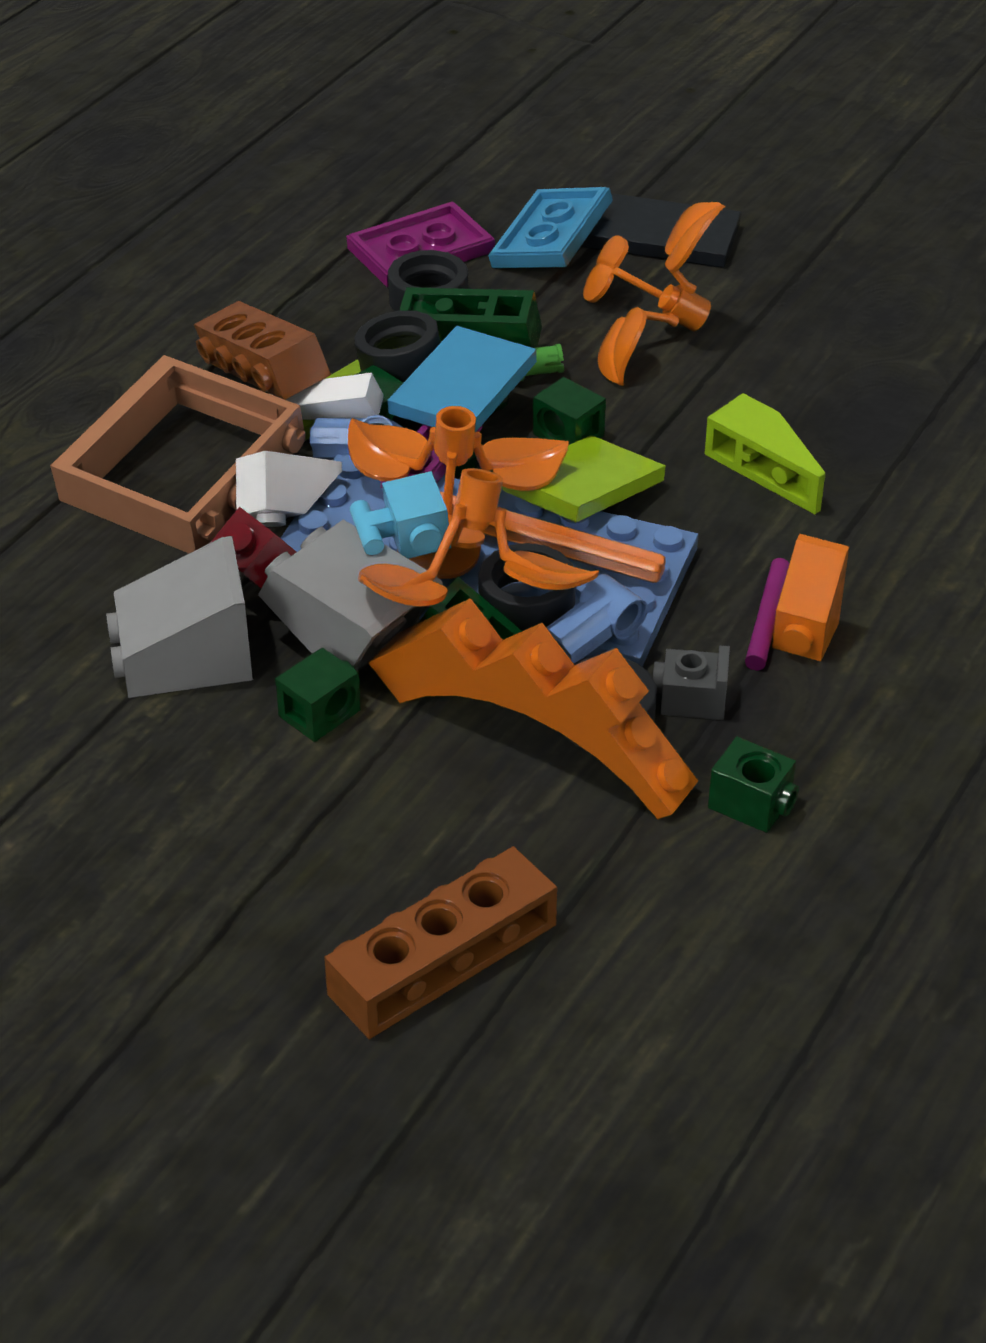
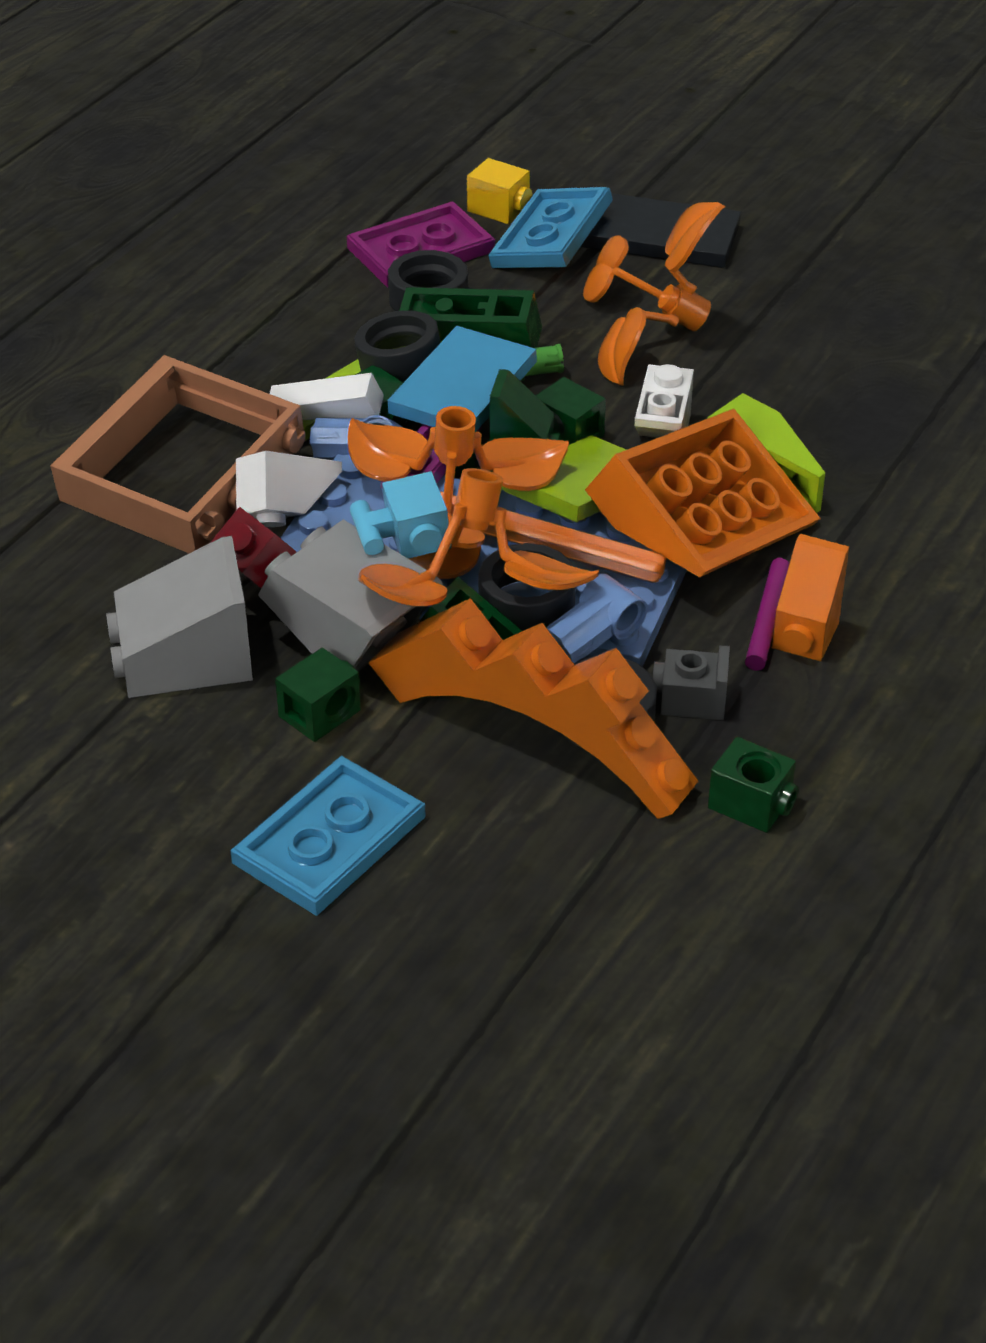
dark orange brick [194,301,331,400] -> none
dark orange brick [324,846,557,1039] -> none
none -> dark azure tile [230,755,426,916]
none -> yellow brick [467,158,532,225]
none -> dark green slope [490,369,561,472]
none -> orange slope [585,409,821,577]
none -> white slope [634,364,694,438]

